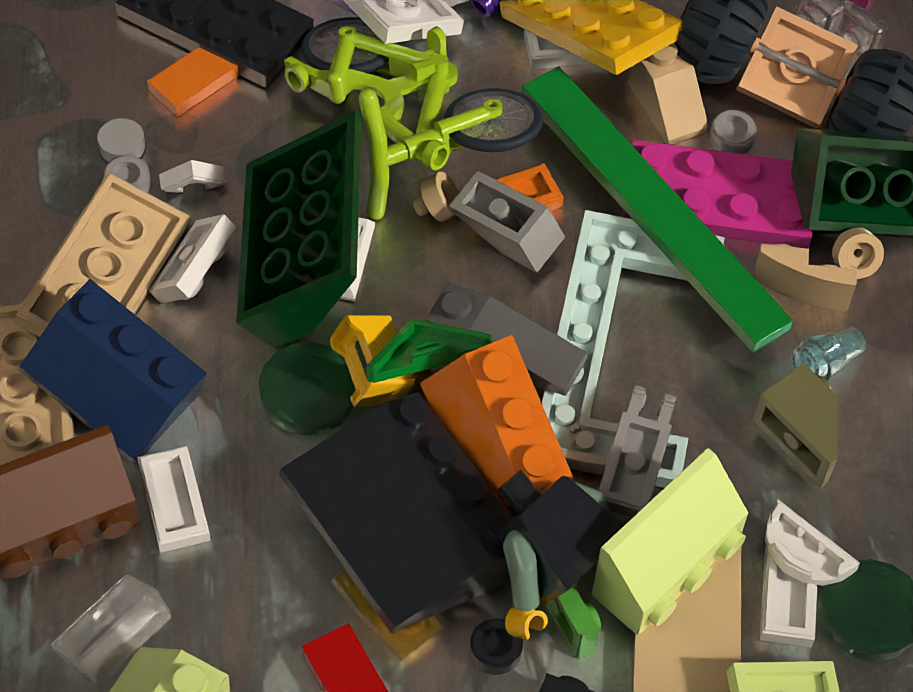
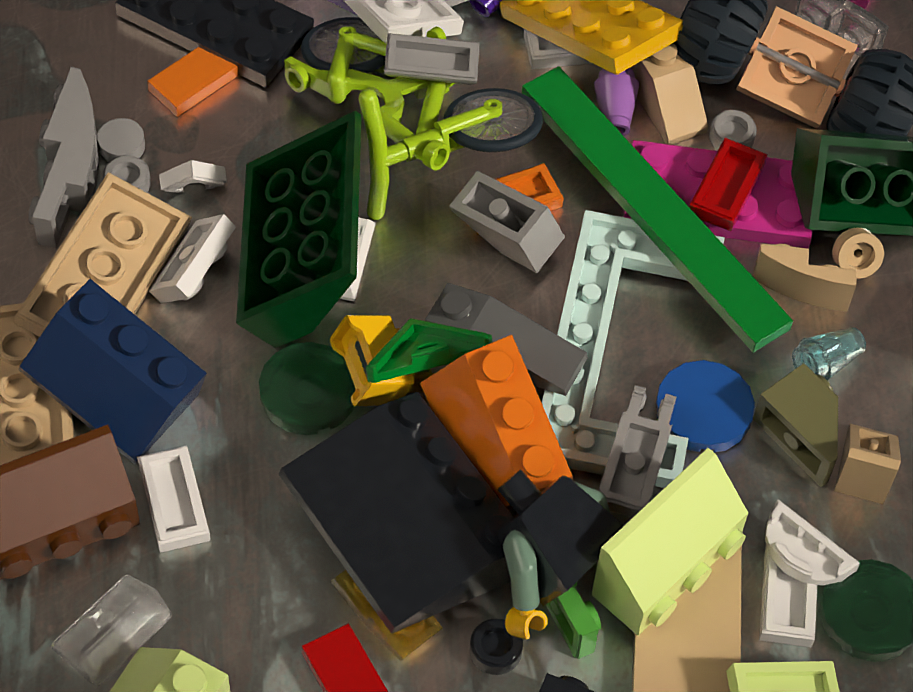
tan tile [413,171,459,222] -> none
none -> light grey slope [29,67,99,248]
none -> light grey tile [384,33,480,85]
none -> medium lavender cone [594,68,639,136]
none -> blue tile [656,360,755,453]
none -> red tile [689,138,768,232]
none -> tan slope [834,424,901,504]

